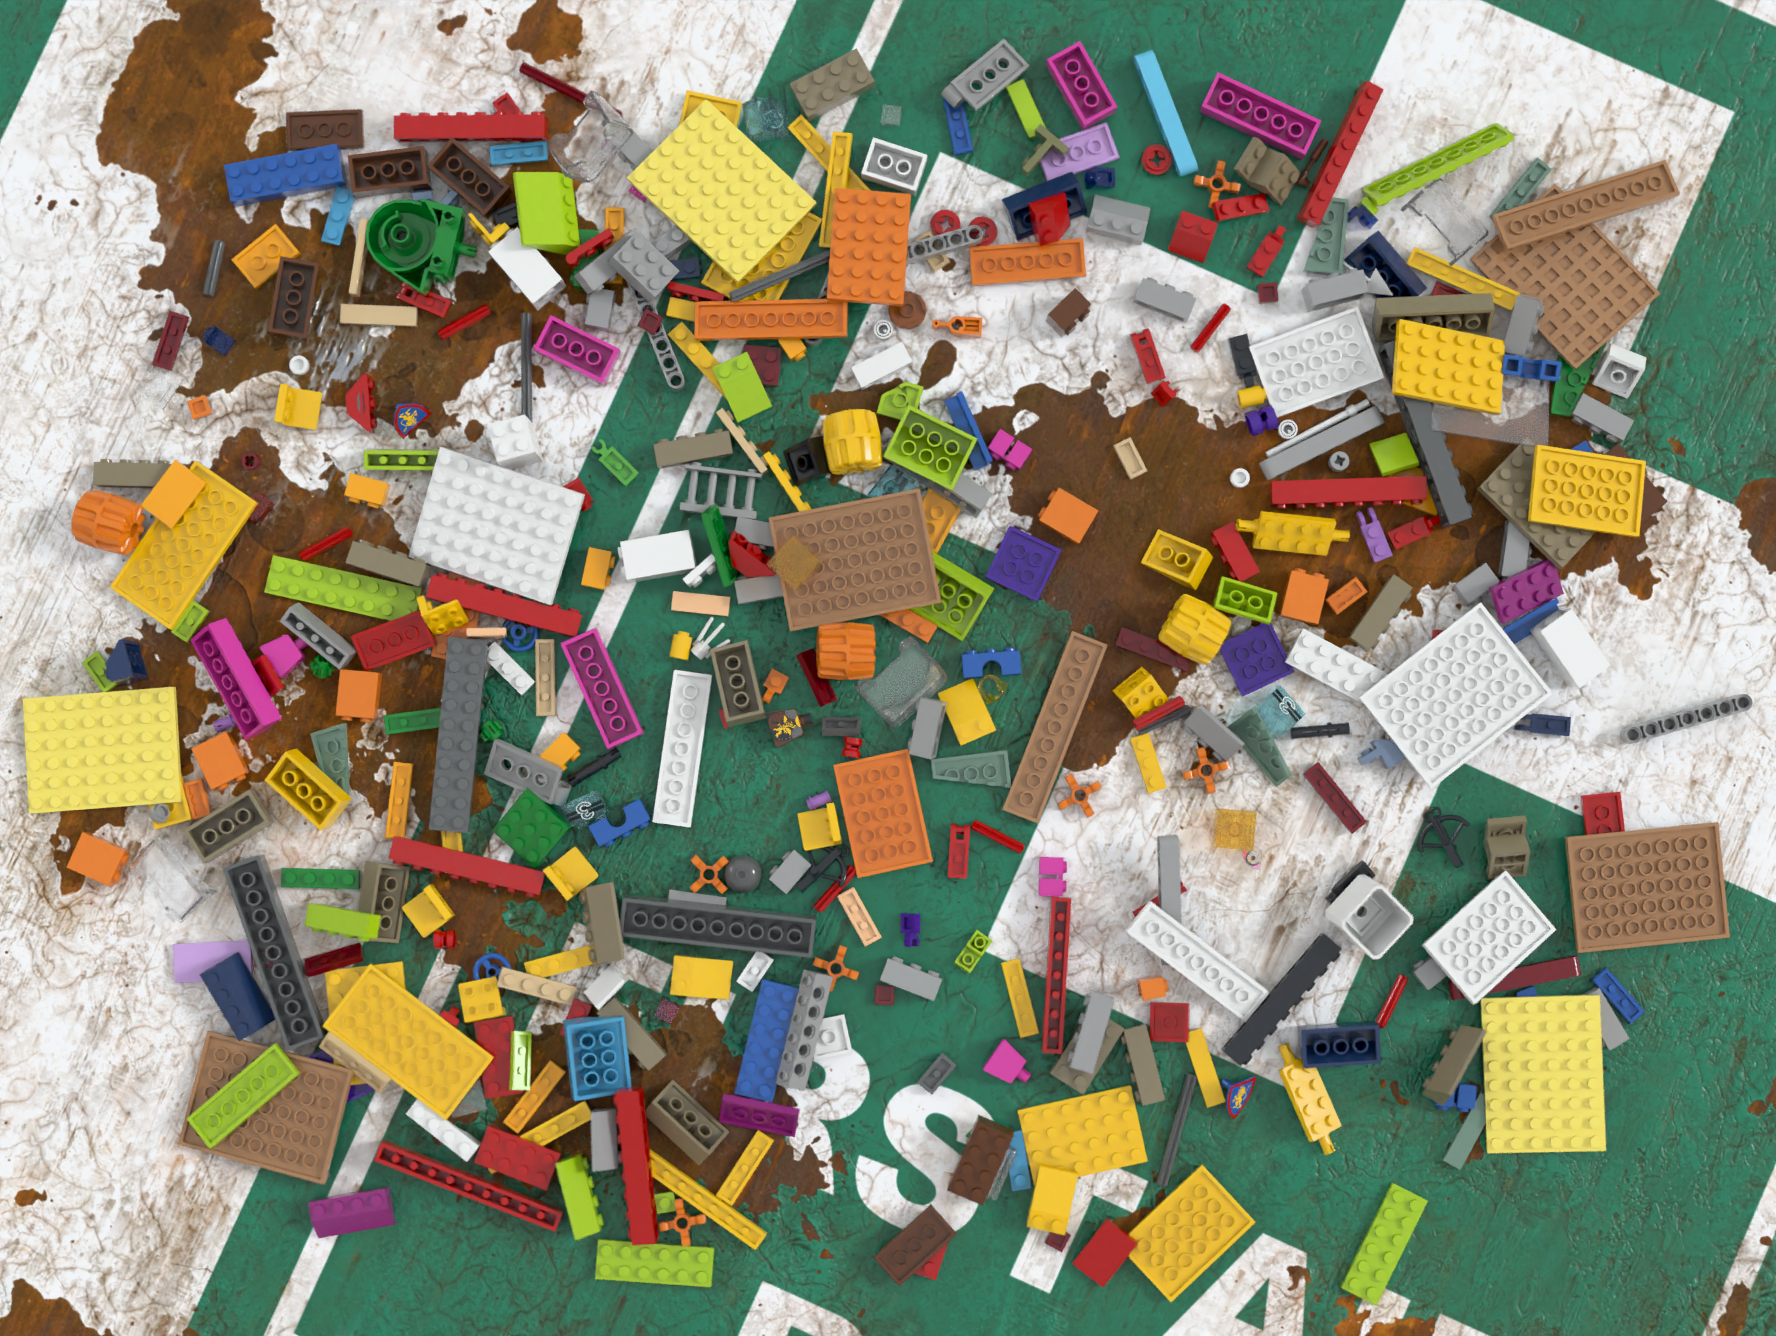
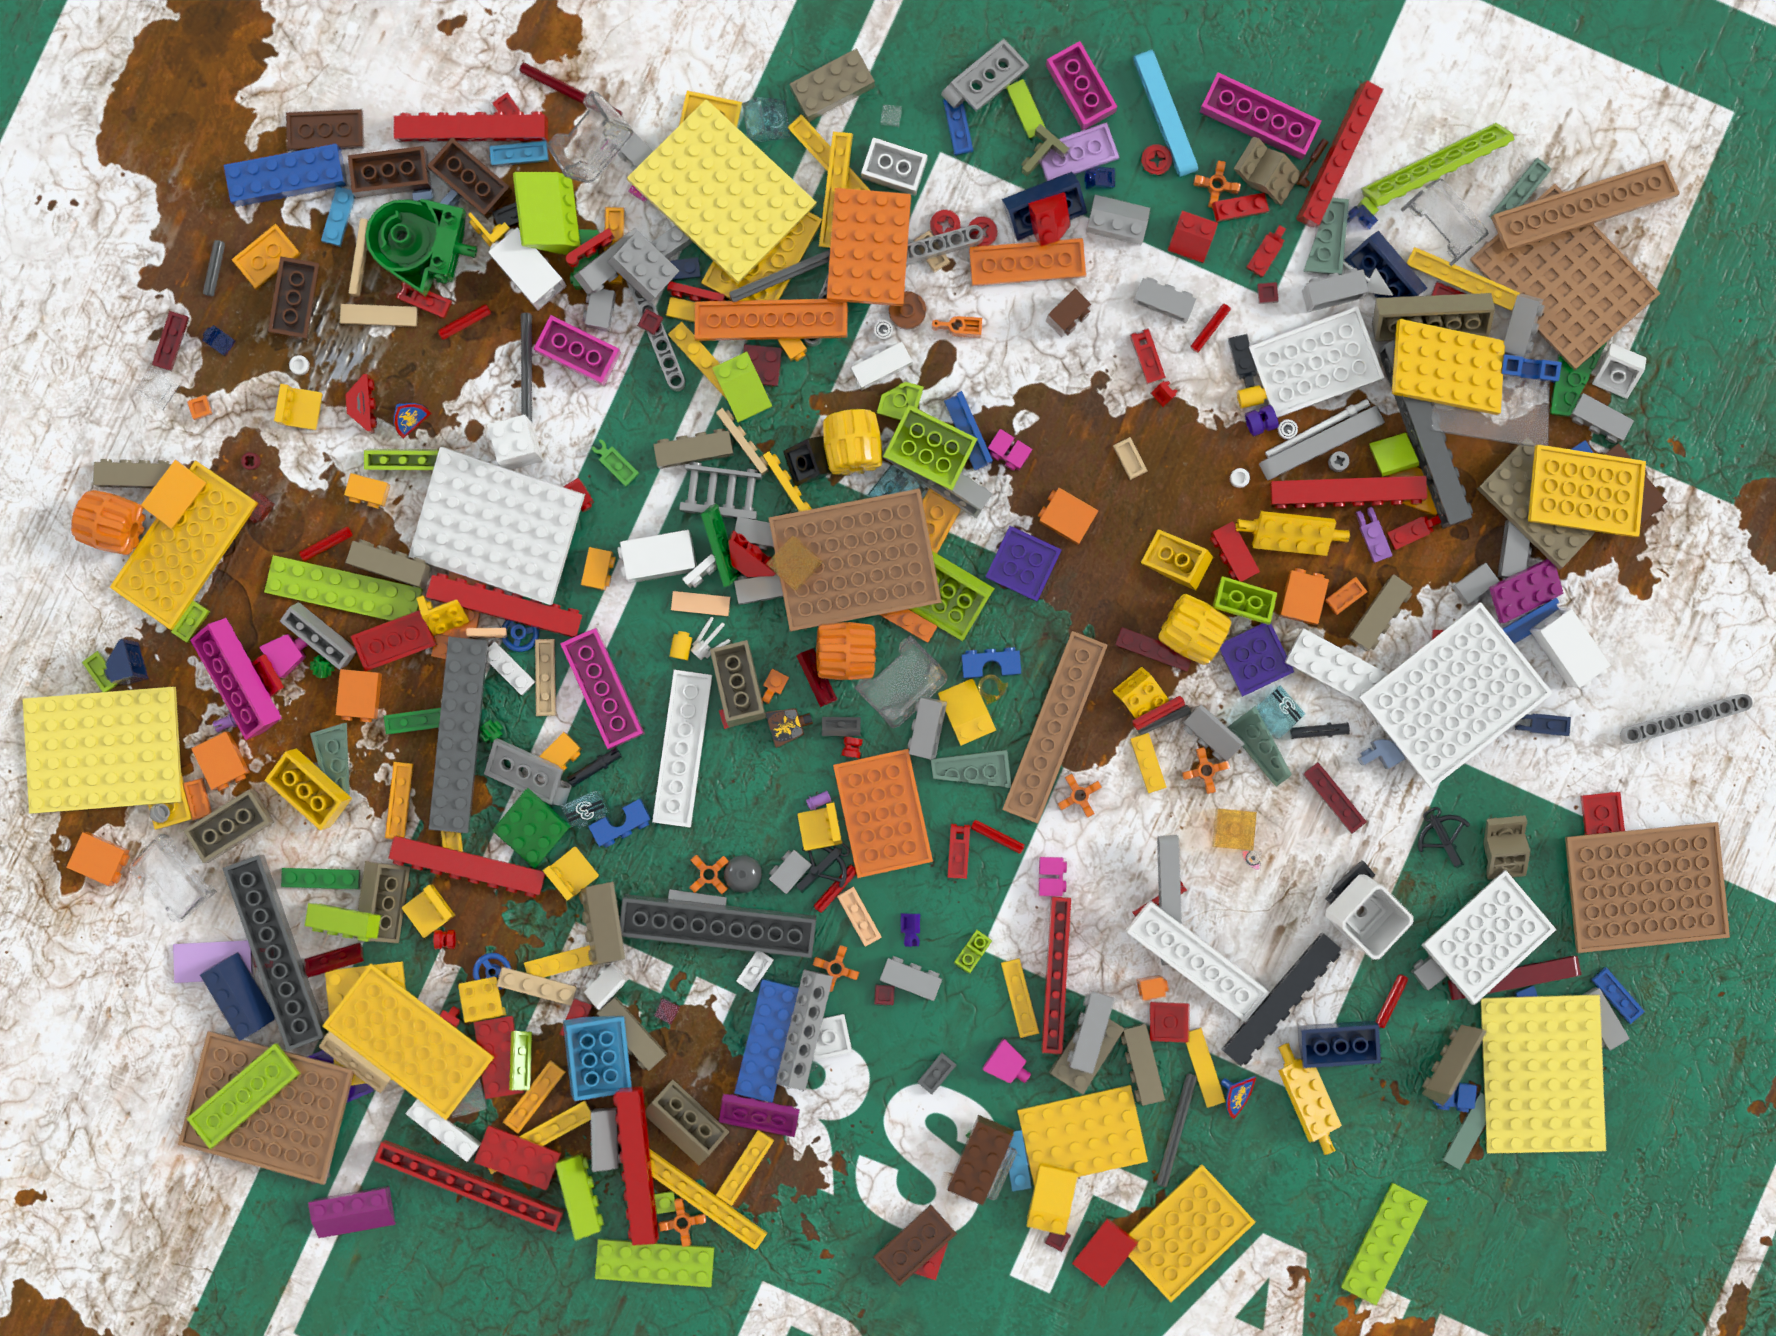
yellow slope [670,954,733,1000] -> none

